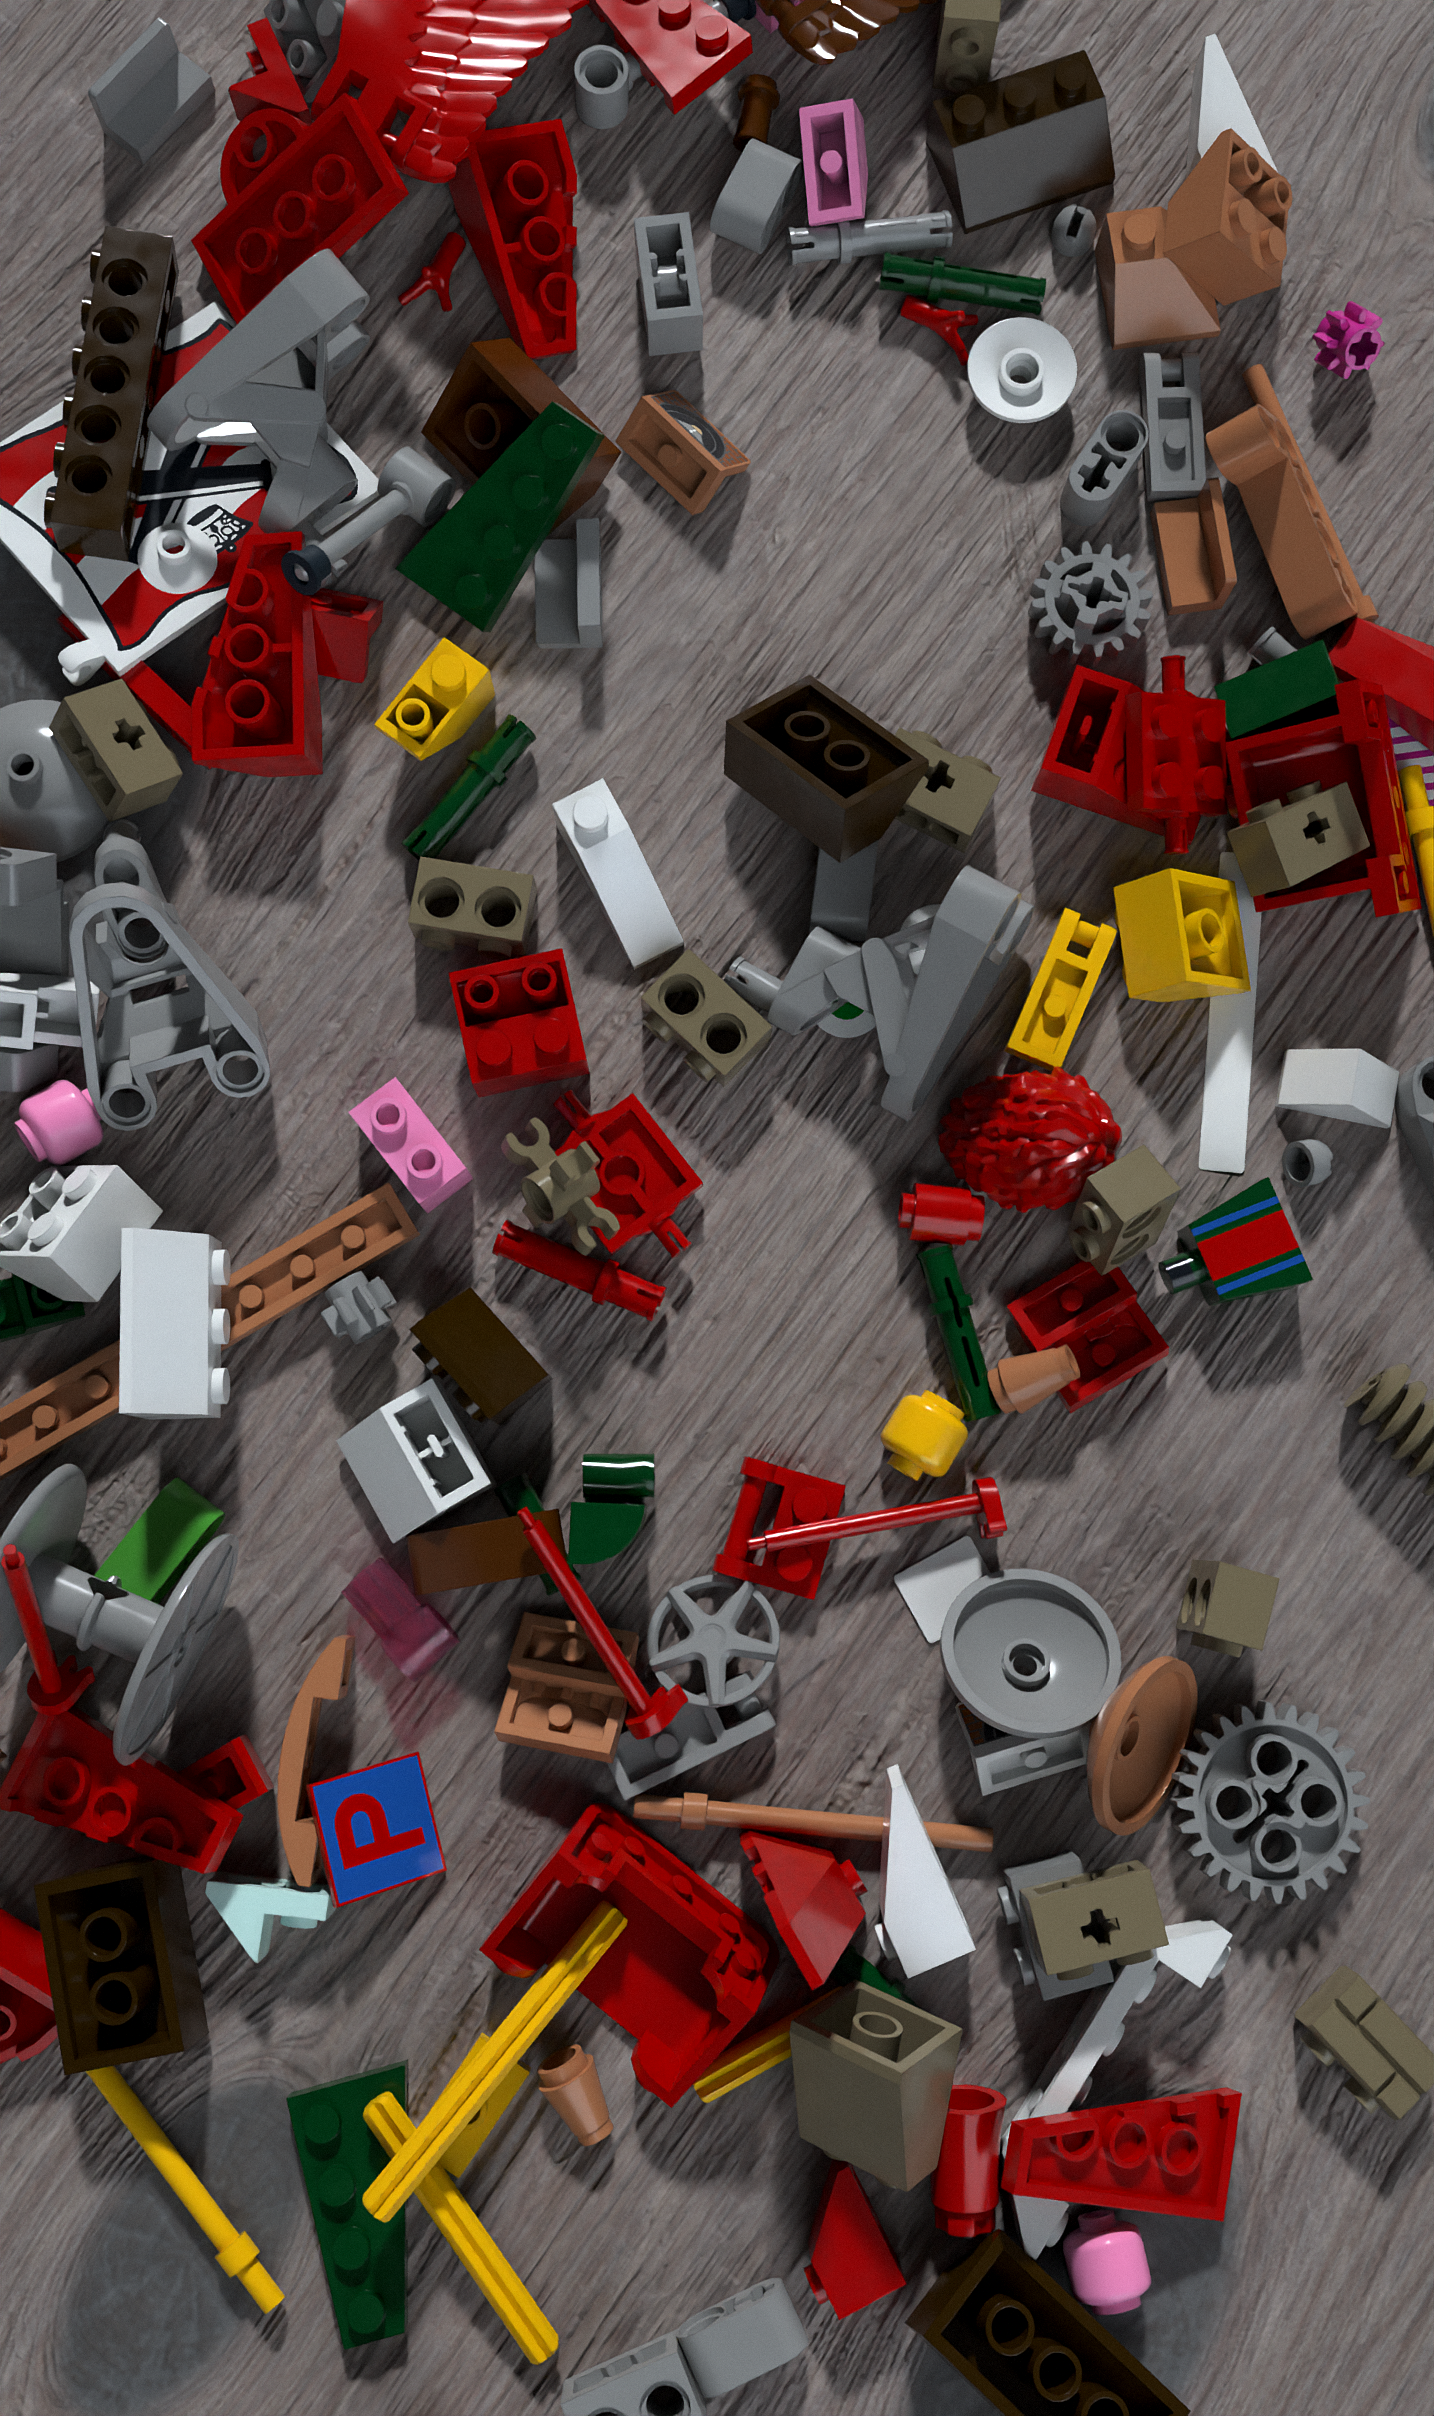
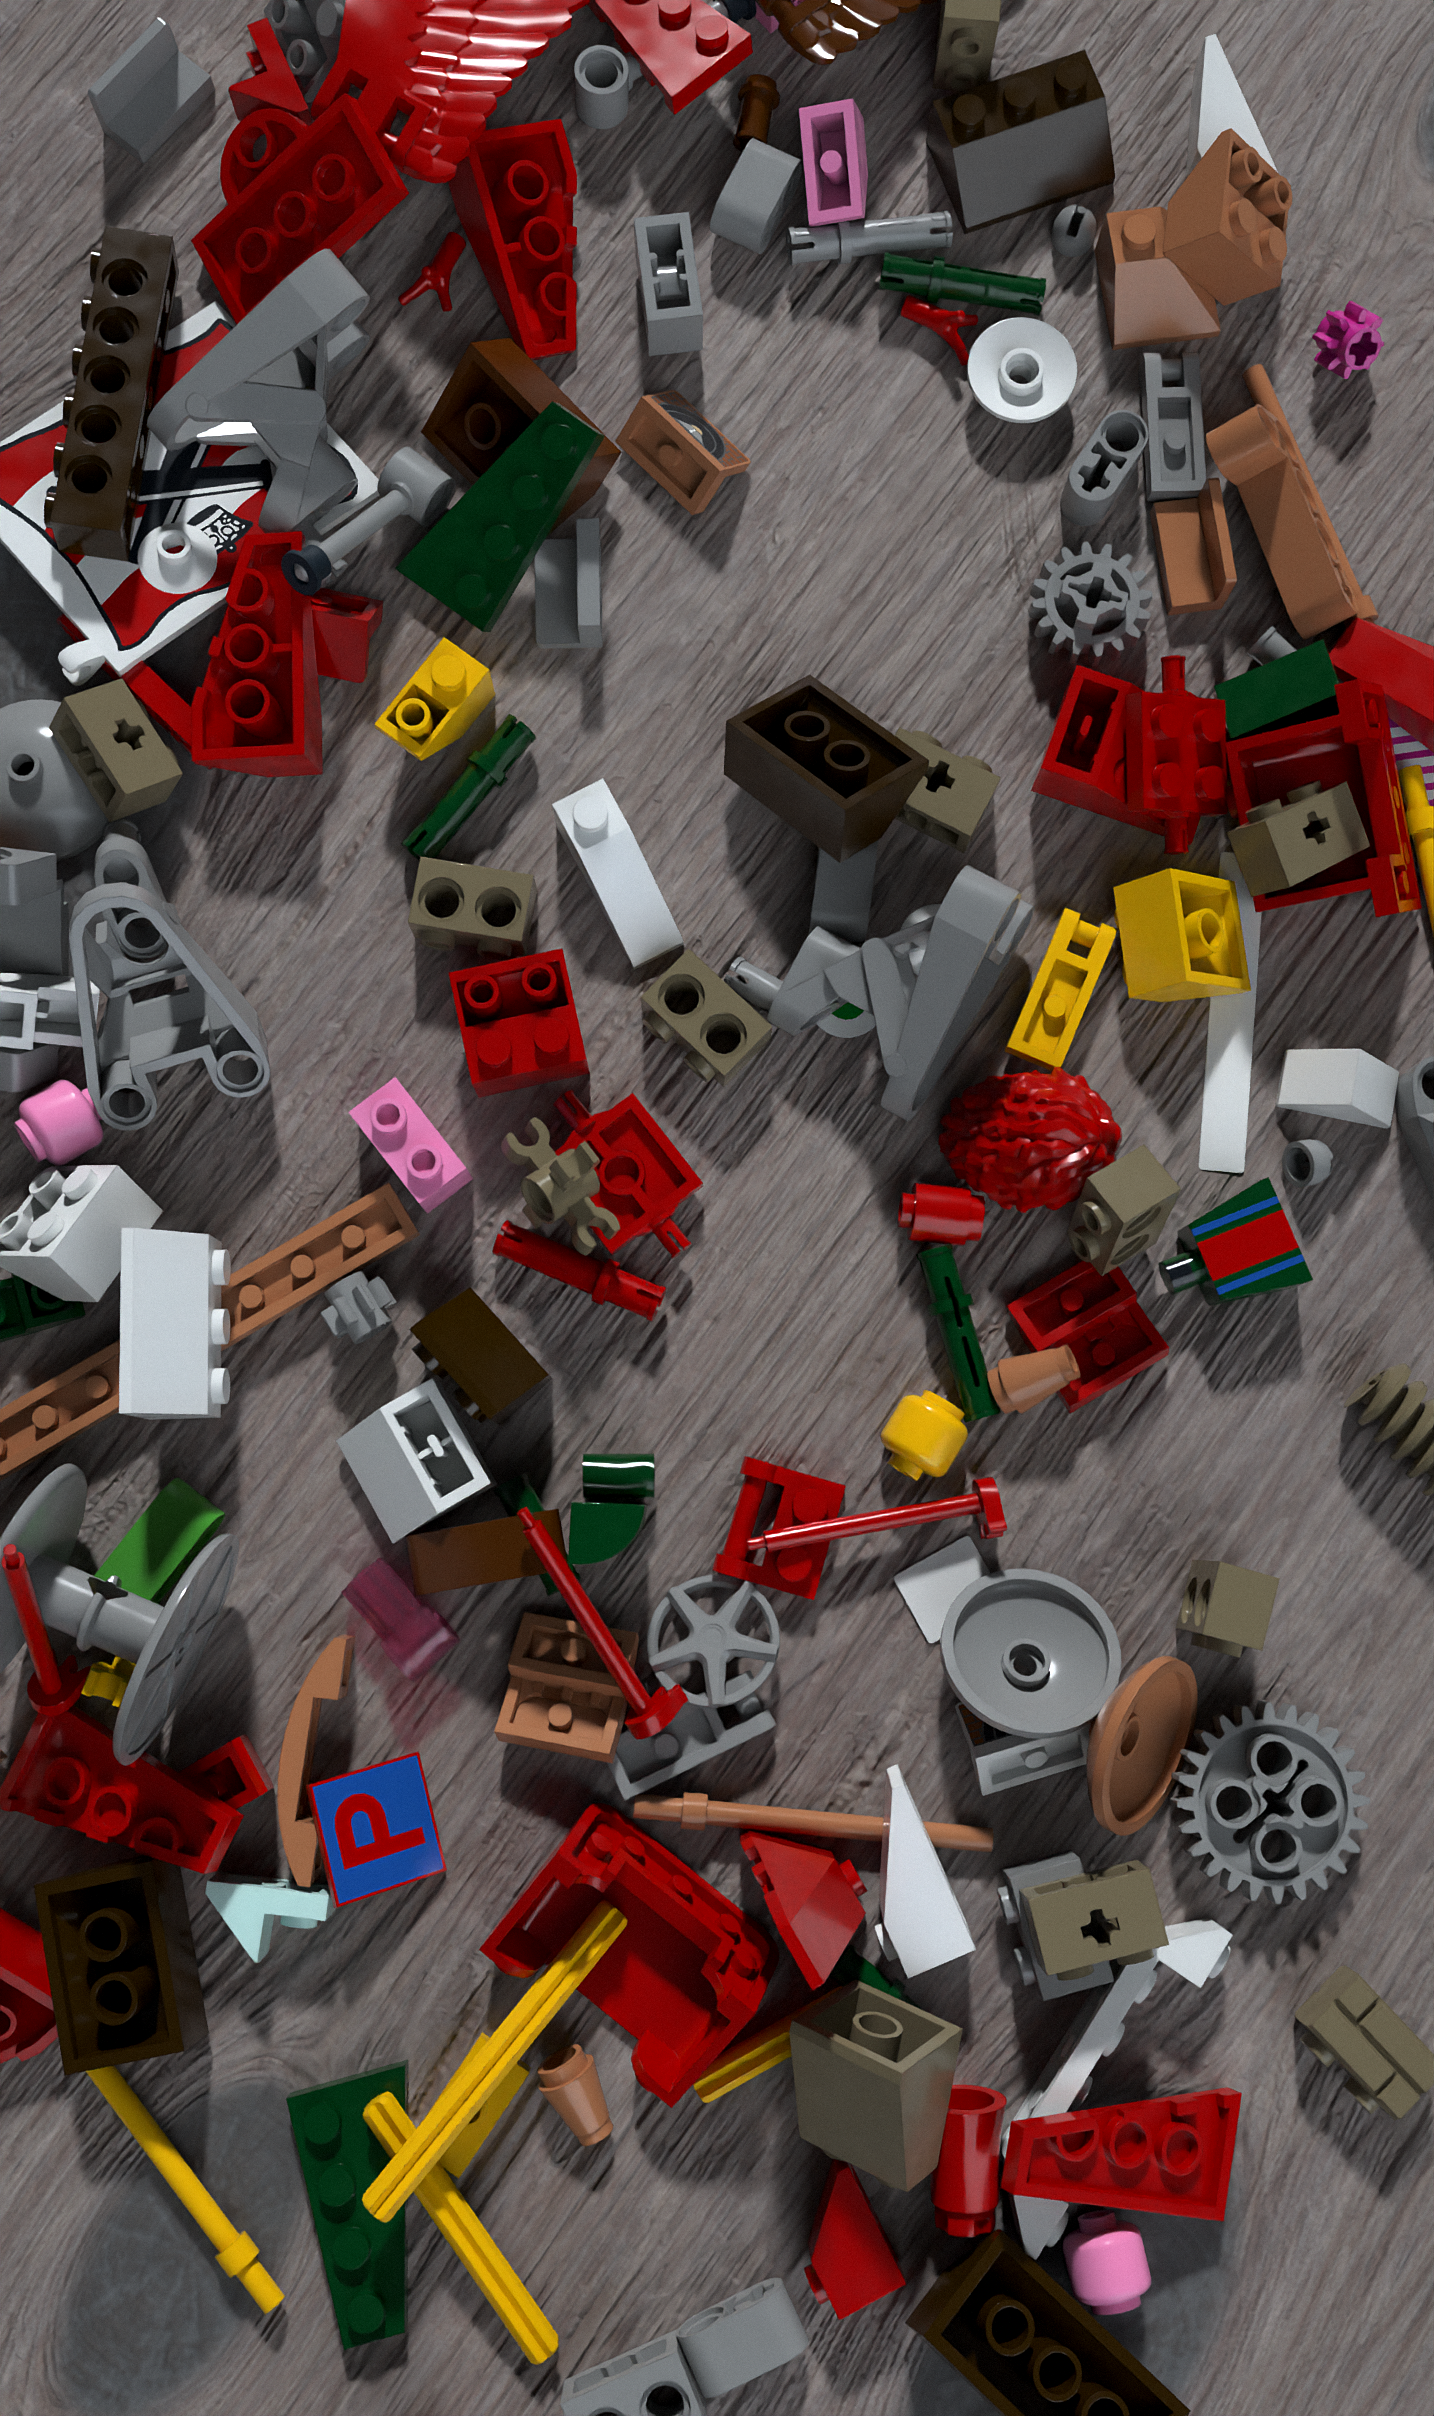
none -> yellow plate [81,1655,136,1708]

